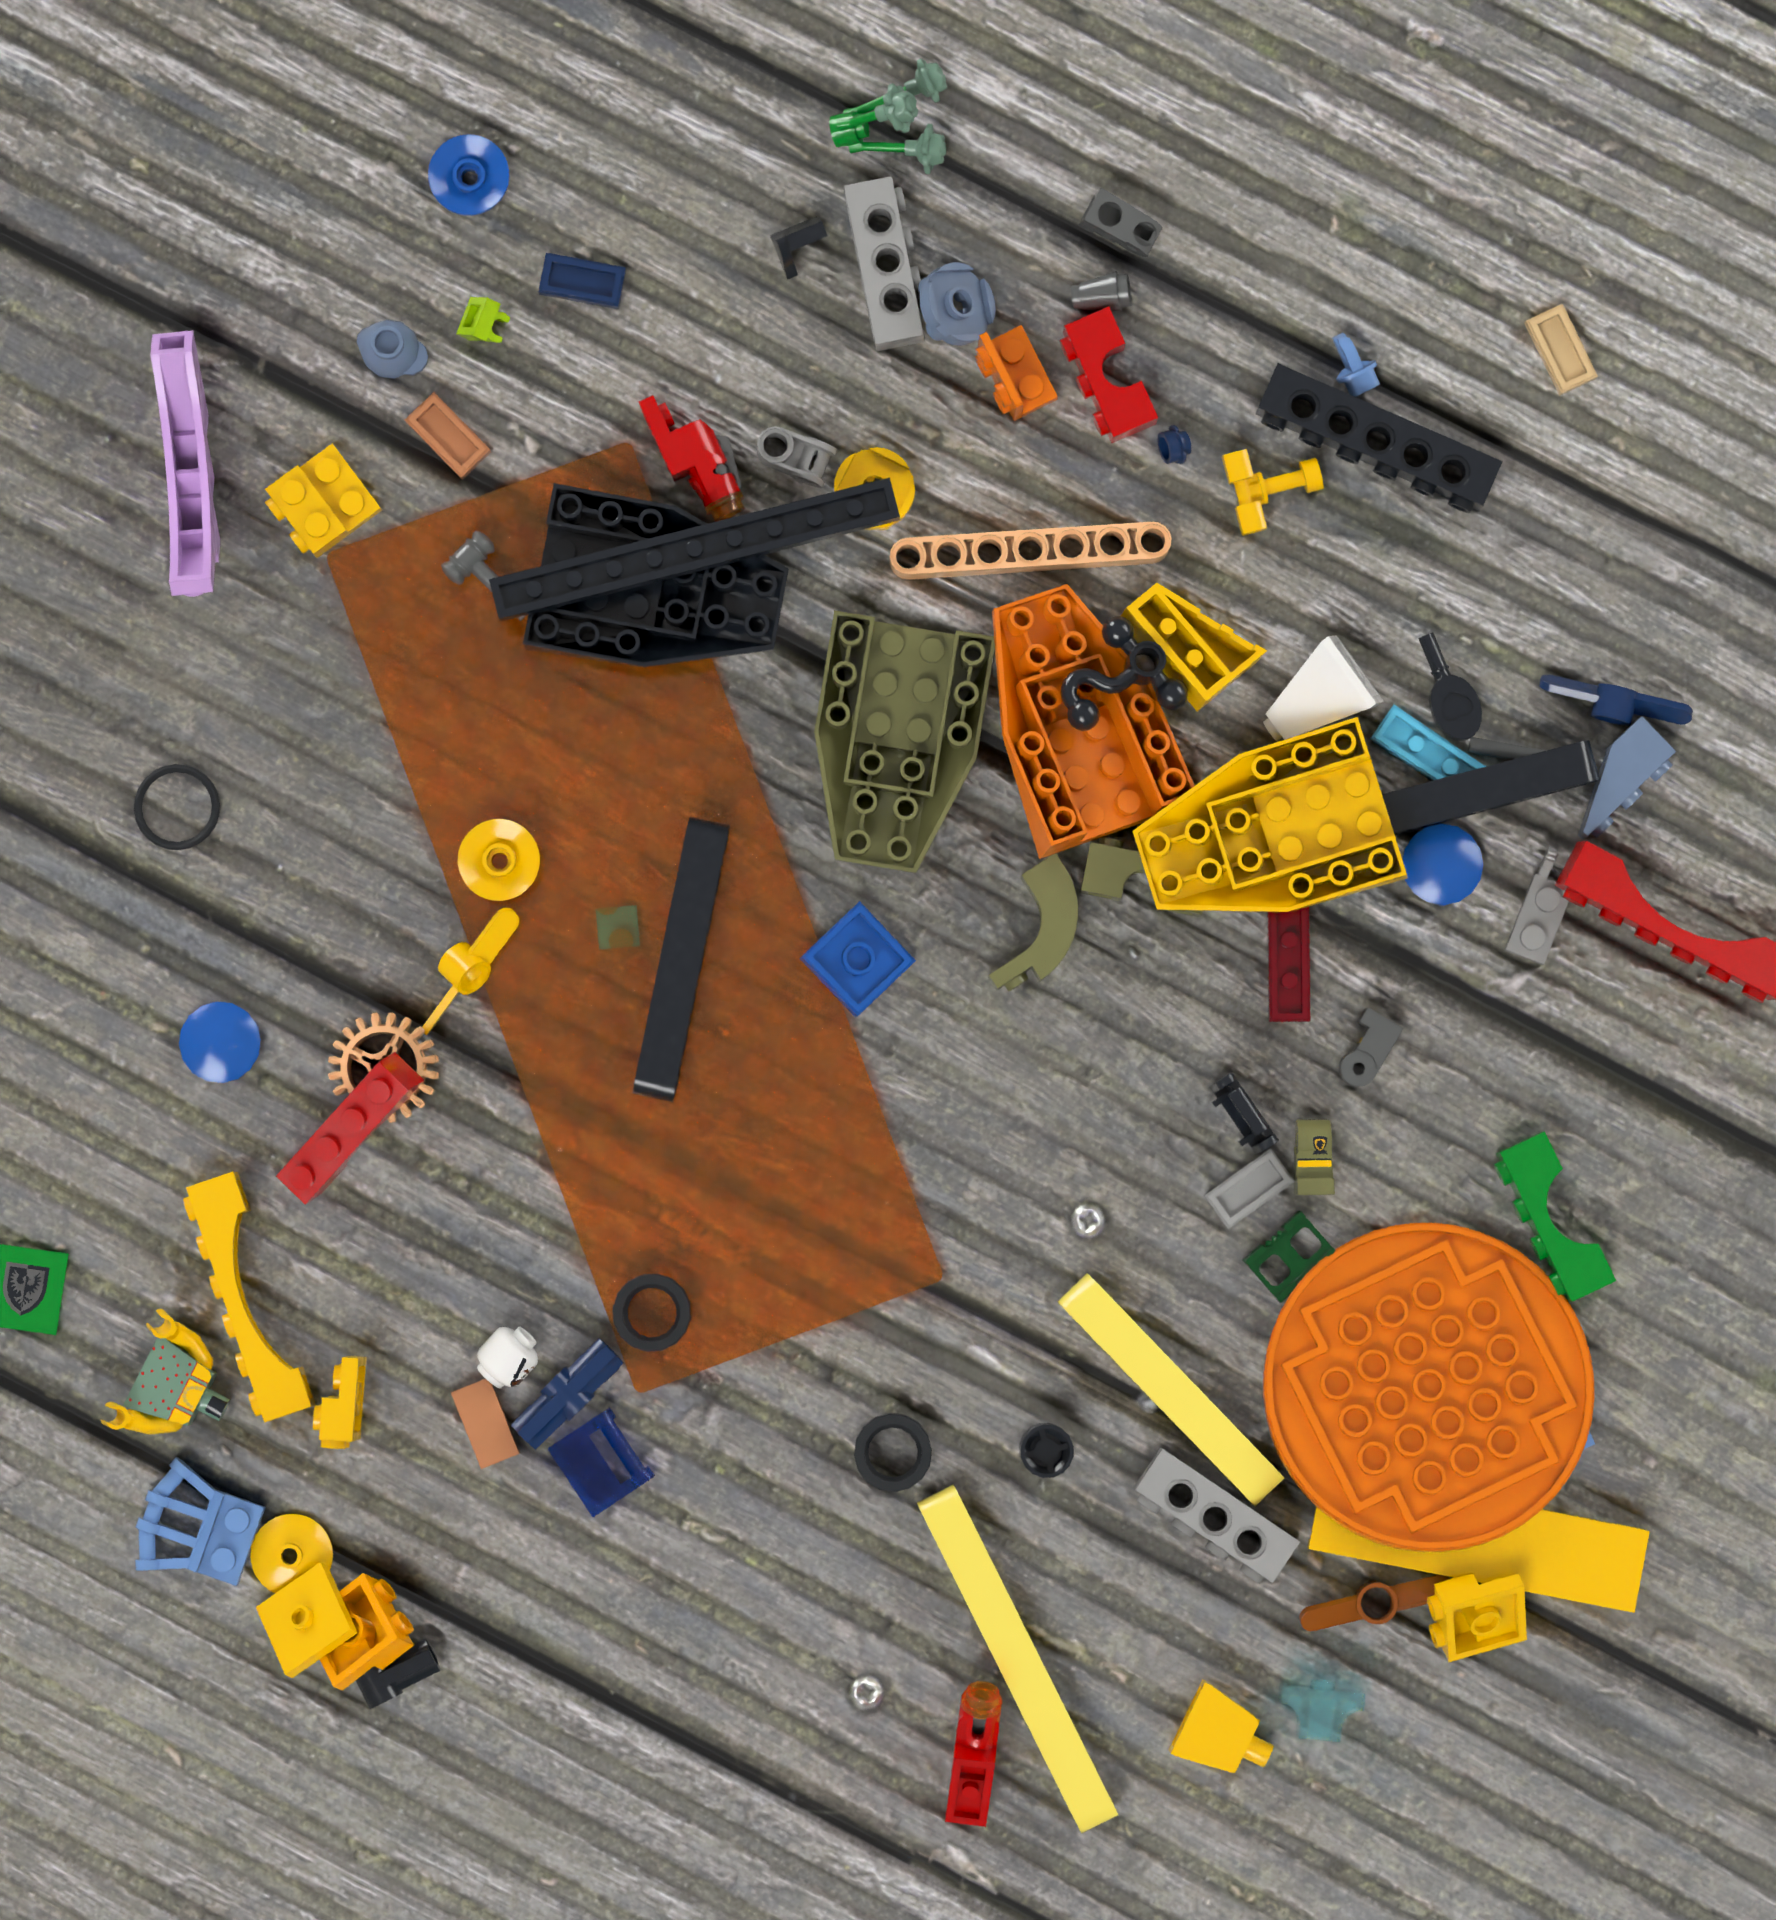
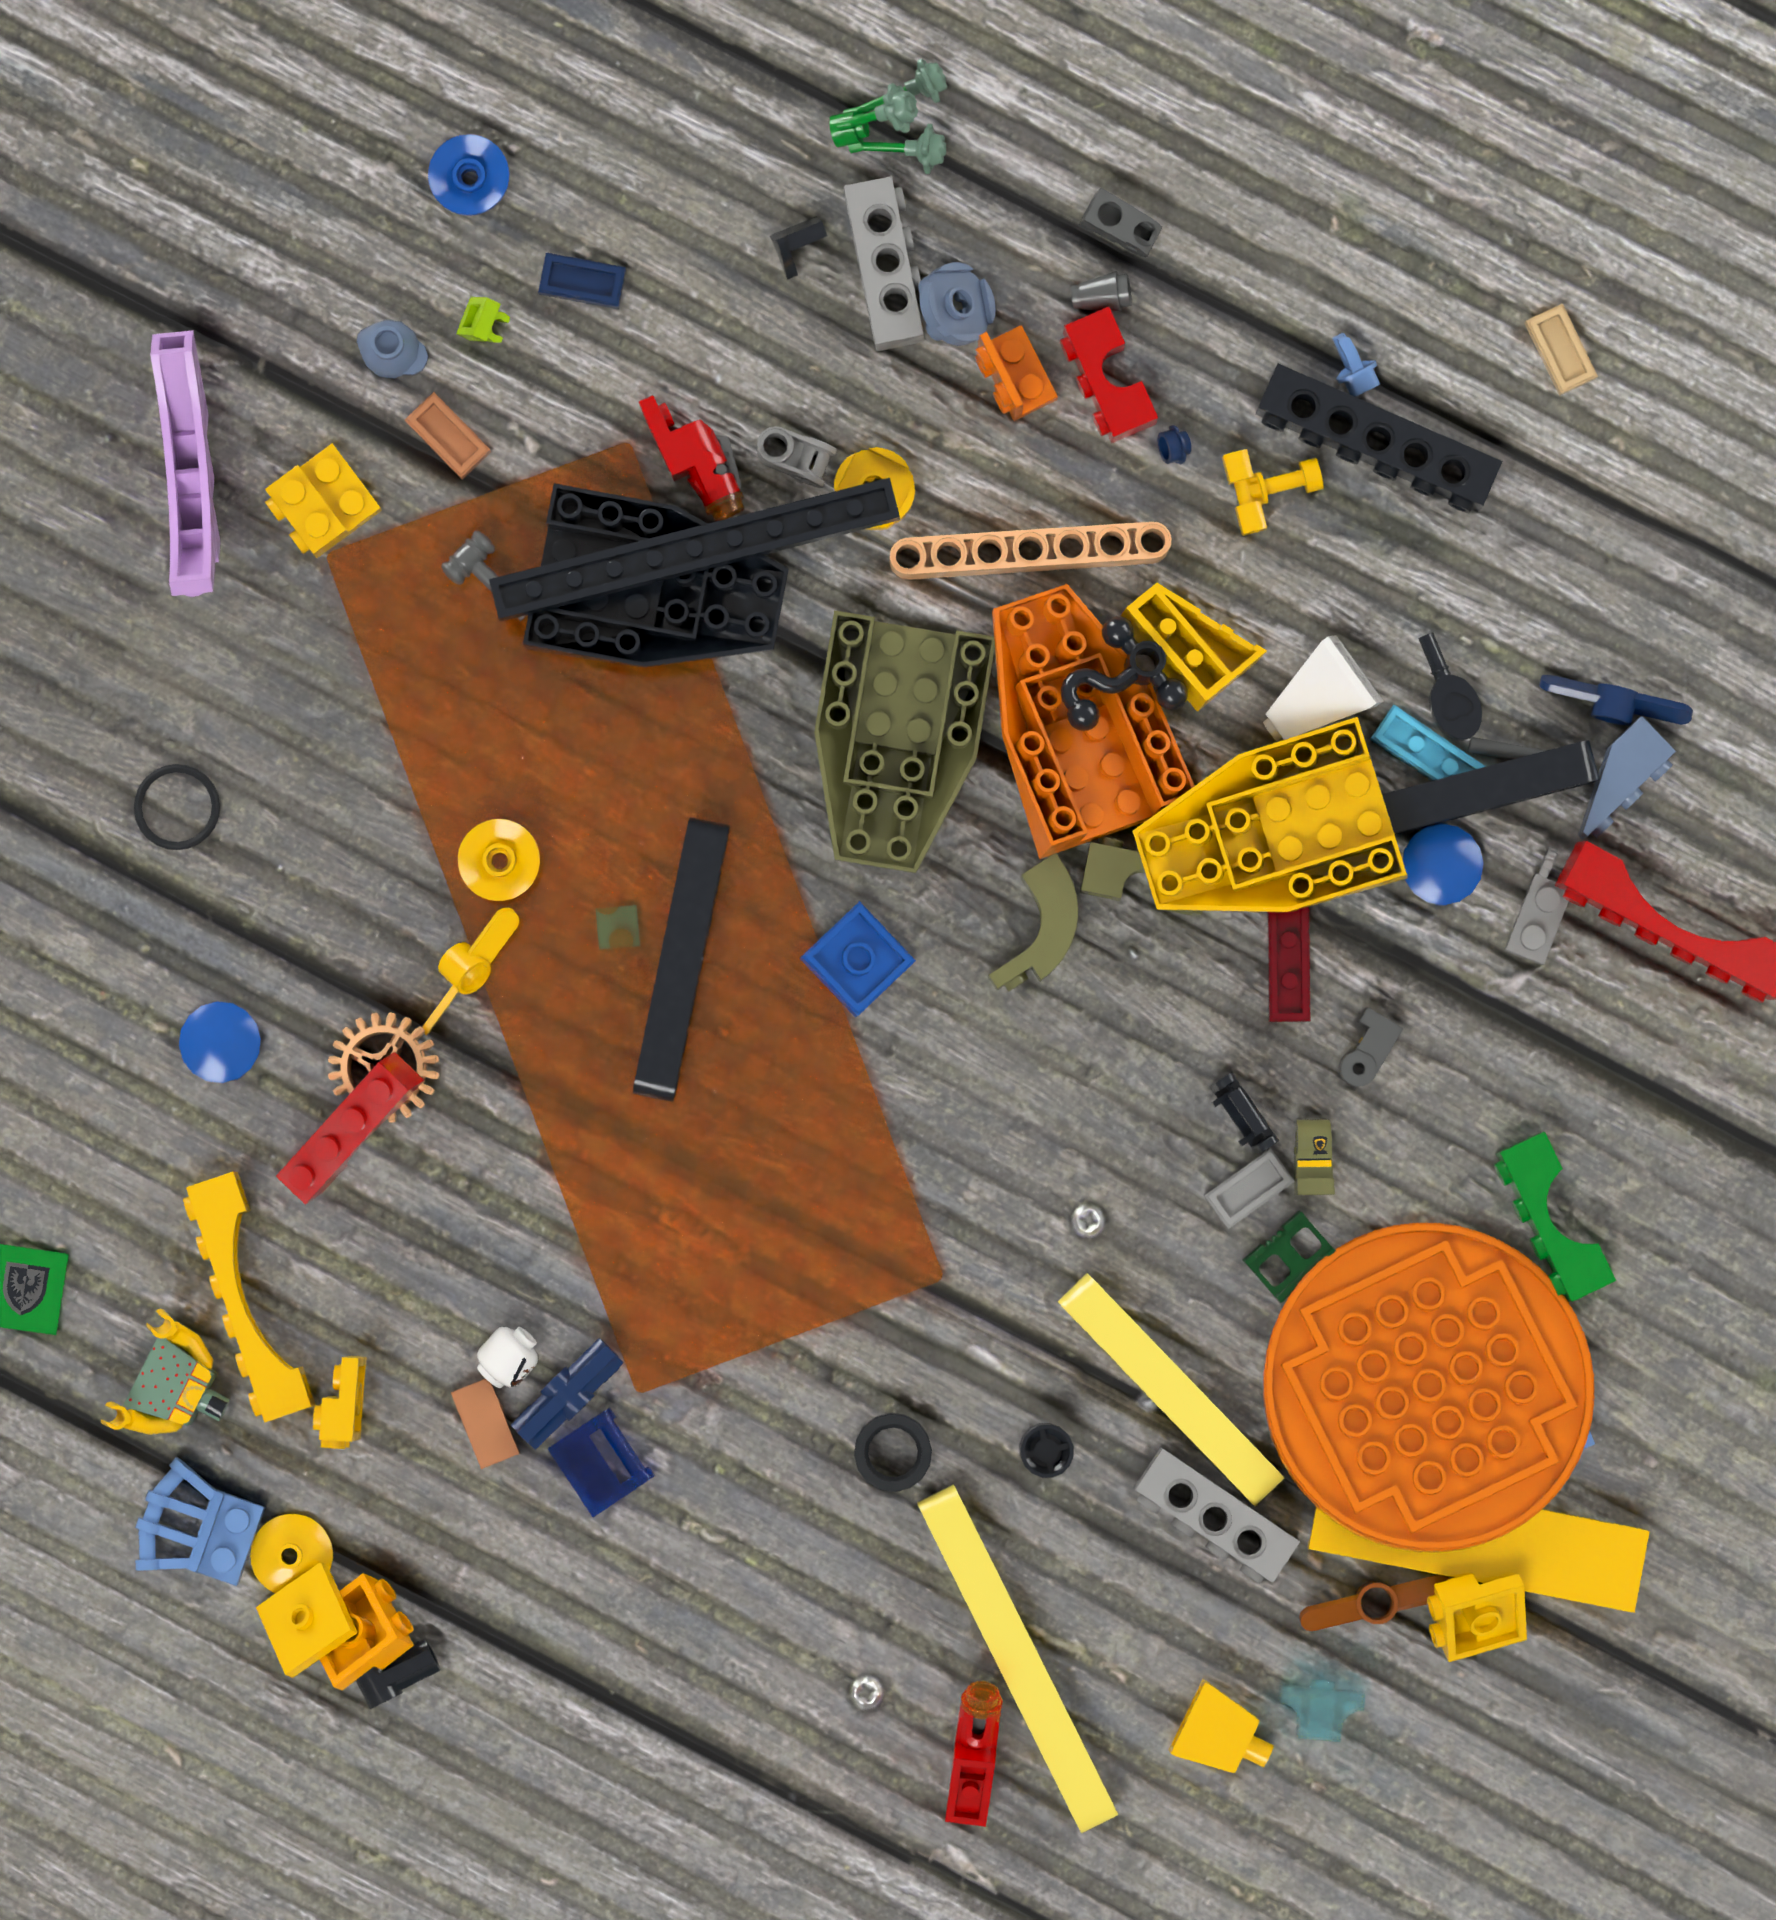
black tyre [613,1274,692,1352] -> none

